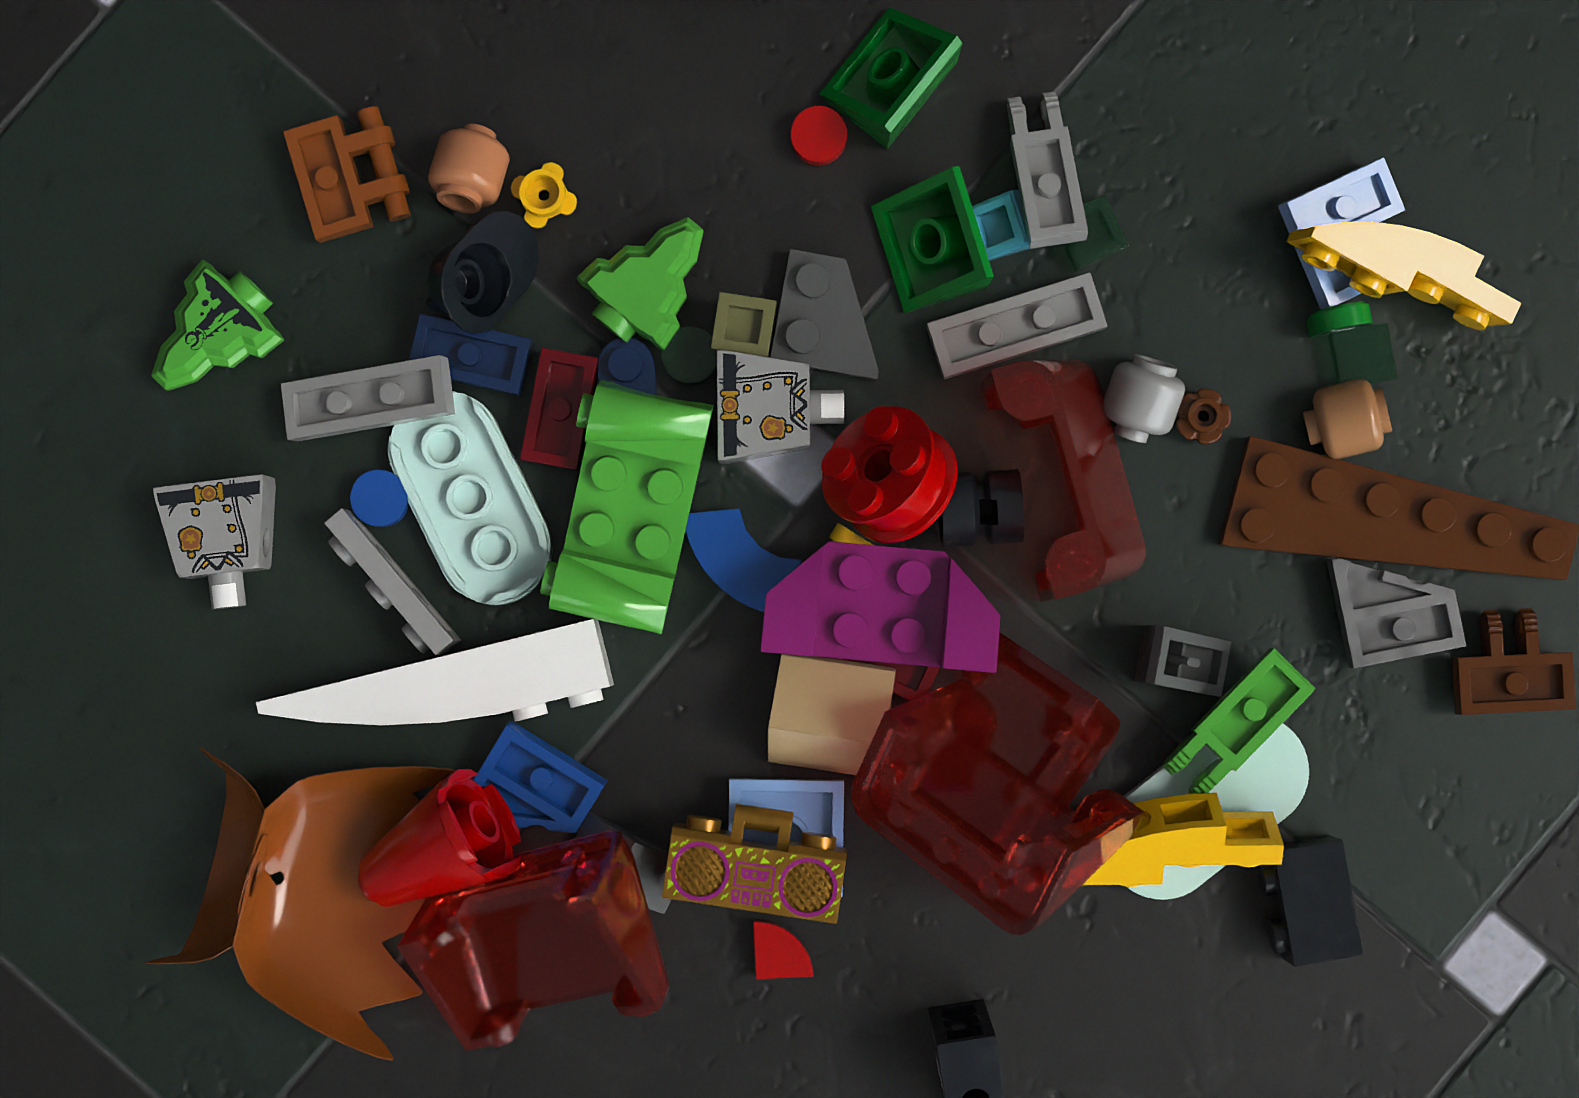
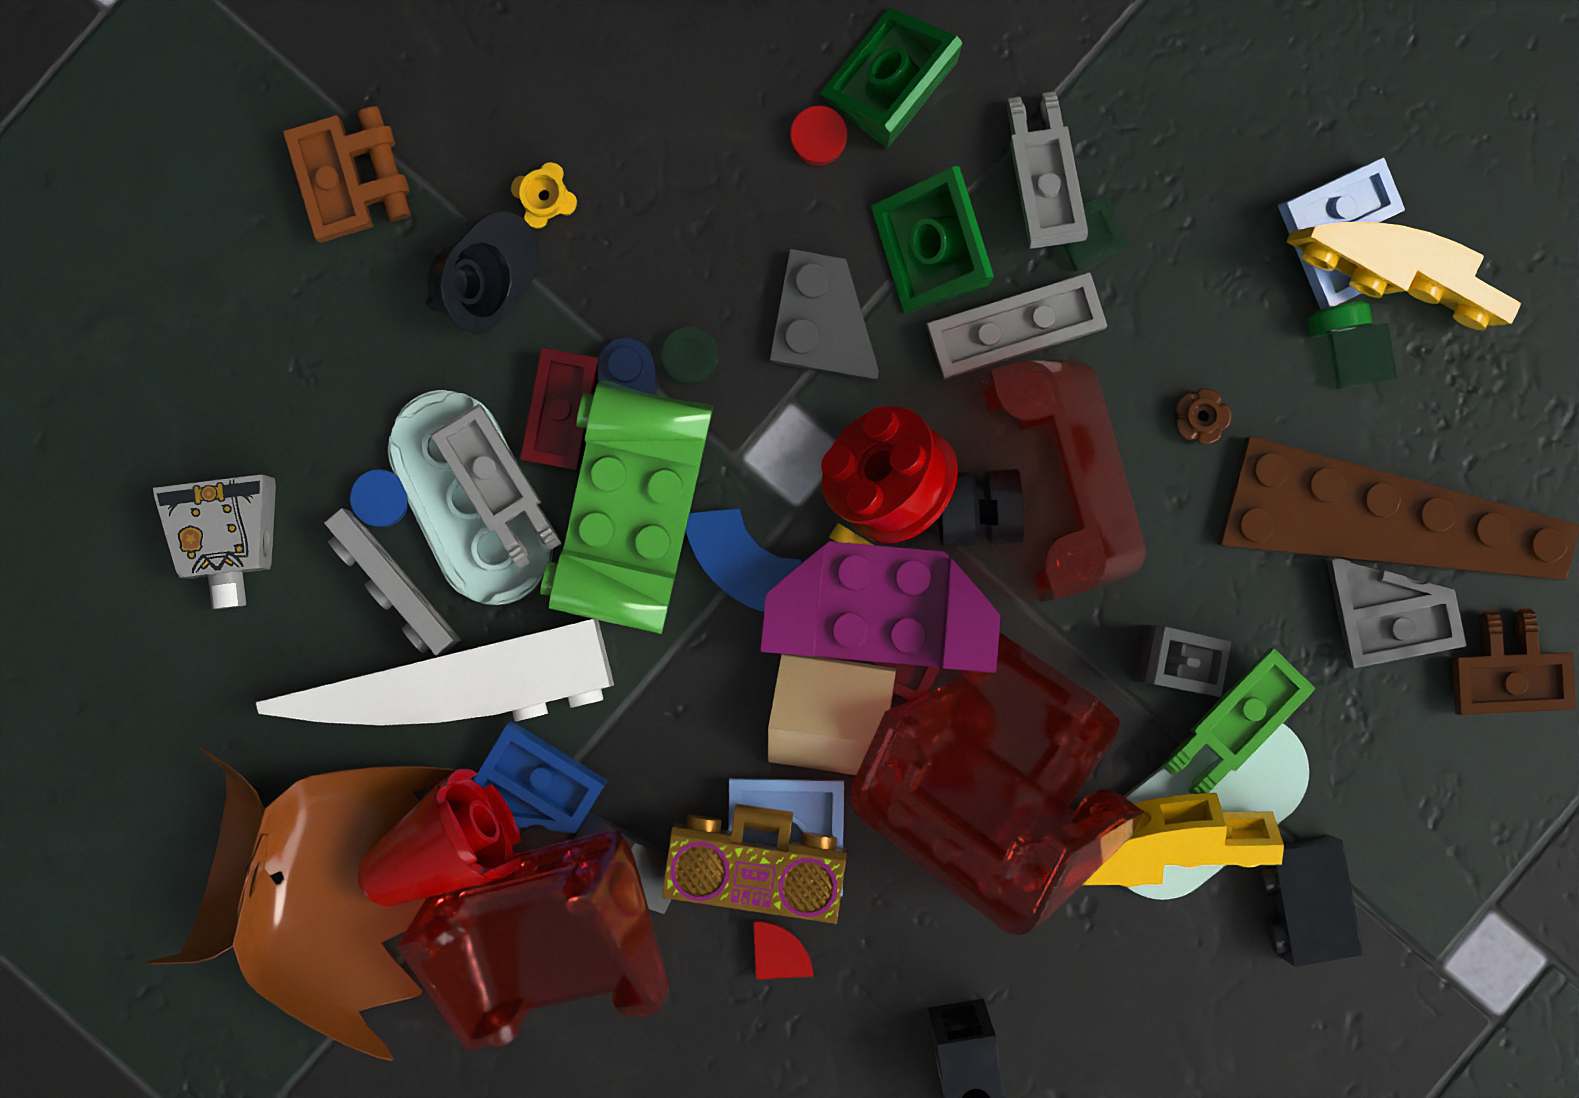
bright green rock [151,260,284,391] -> none
light grey plate [281,355,455,442] -> none
dark blue plate [409,314,533,396] -> none
nougat head [428,124,510,213] -> none
bright green rock [577,217,704,351] -> none
olive tile [711,292,777,357] -> none
light grey torso [717,350,844,464] -> none
medium azure slope [972,190,1030,261] -> none
light grey head [1102,354,1185,443] -> none
medium nougat head [1303,378,1392,459] -> none
none -> light grey hinge [430,404,561,569]

